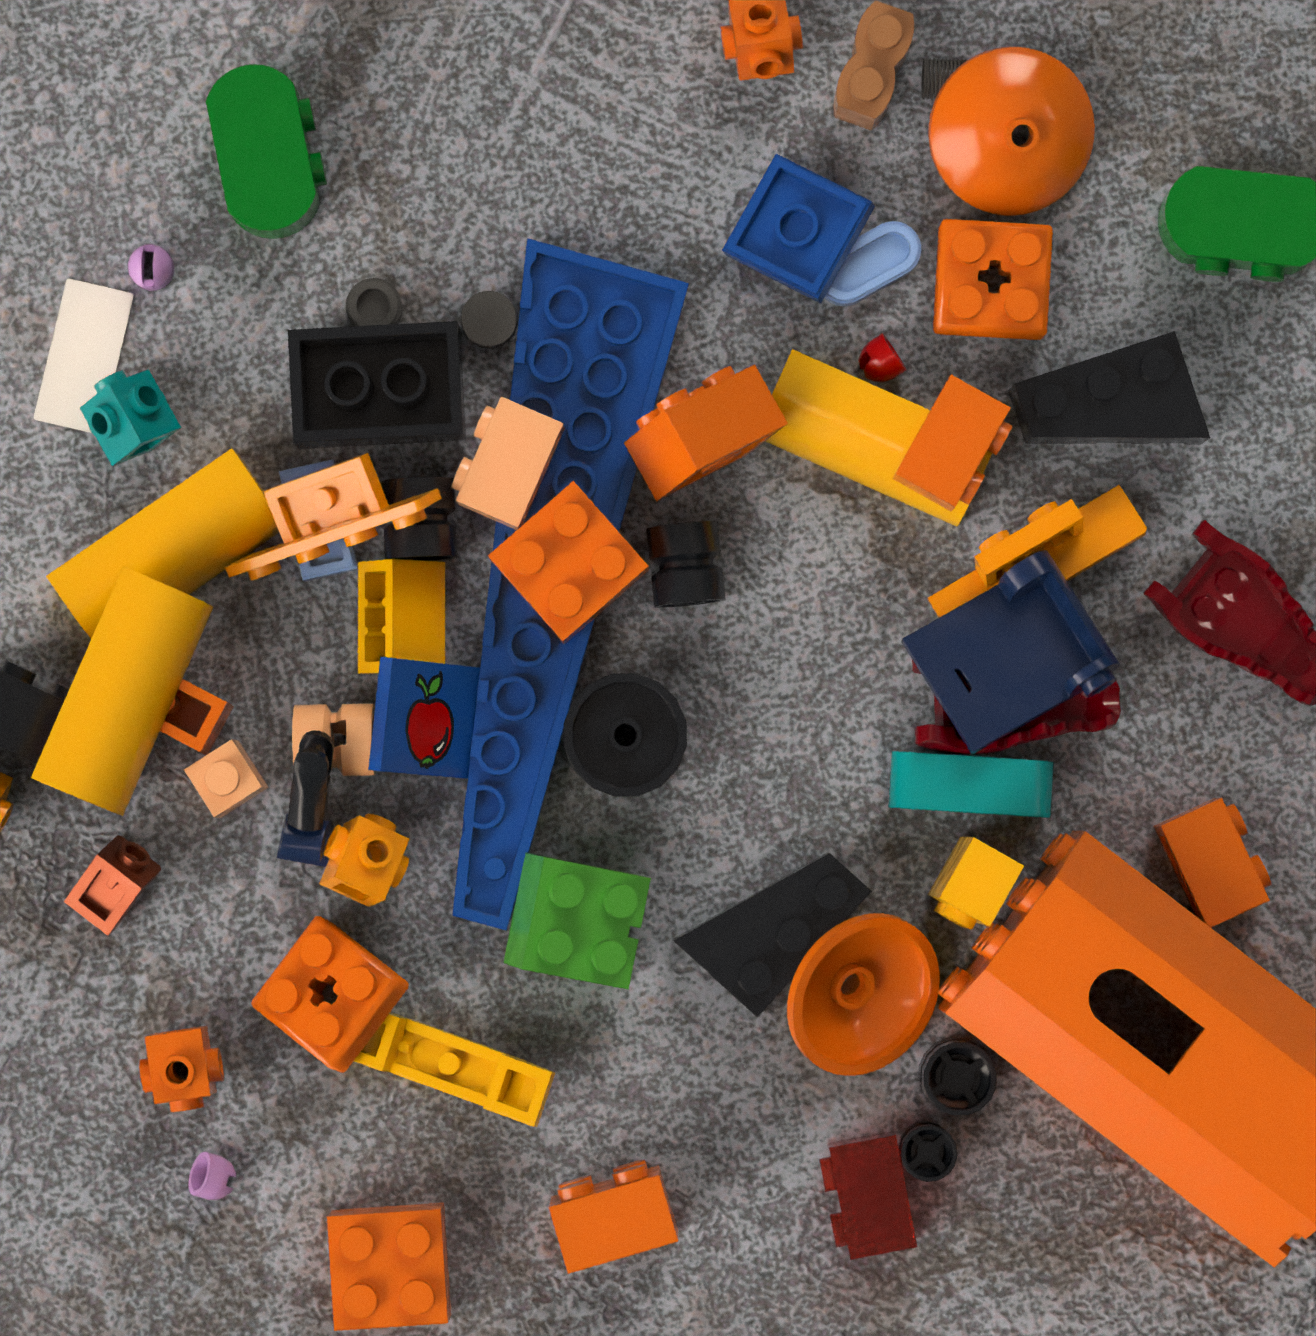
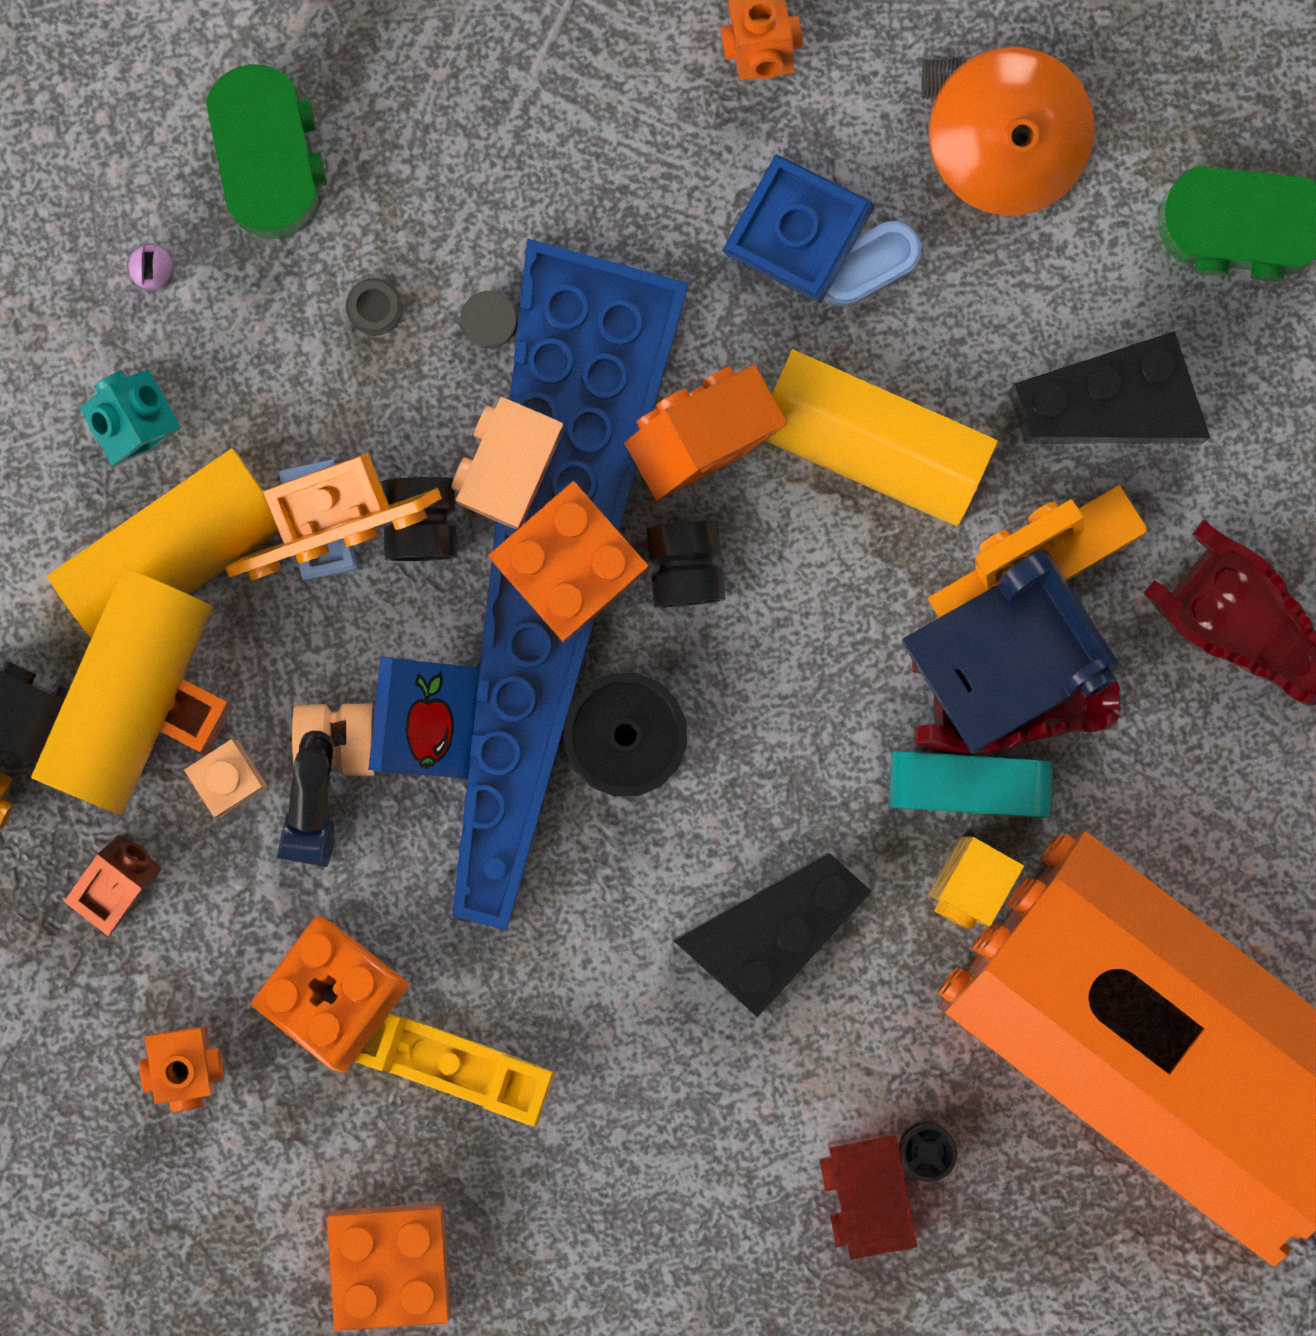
white sticker [34,279,134,433] -> none
lavender hinge [188,1152,236,1200] -> none
black brick [288,321,466,449] -> none
light orange brick [319,813,410,907] -> none
yellow brick [358,559,445,674] -> none
bright green piece [503,853,651,990] -> none
orange brick [548,1159,679,1274] -> none
orange dish [787,913,940,1076] -> none
medium nougat brick [833,1,914,131] -> none
red hinge [858,333,907,383] -> none
orange brick [892,374,1013,511] -> none
black wheel [918,1038,997,1115] -> none
orange brick [933,219,1053,340] -> none
orange brick [1154,798,1271,928] -> none

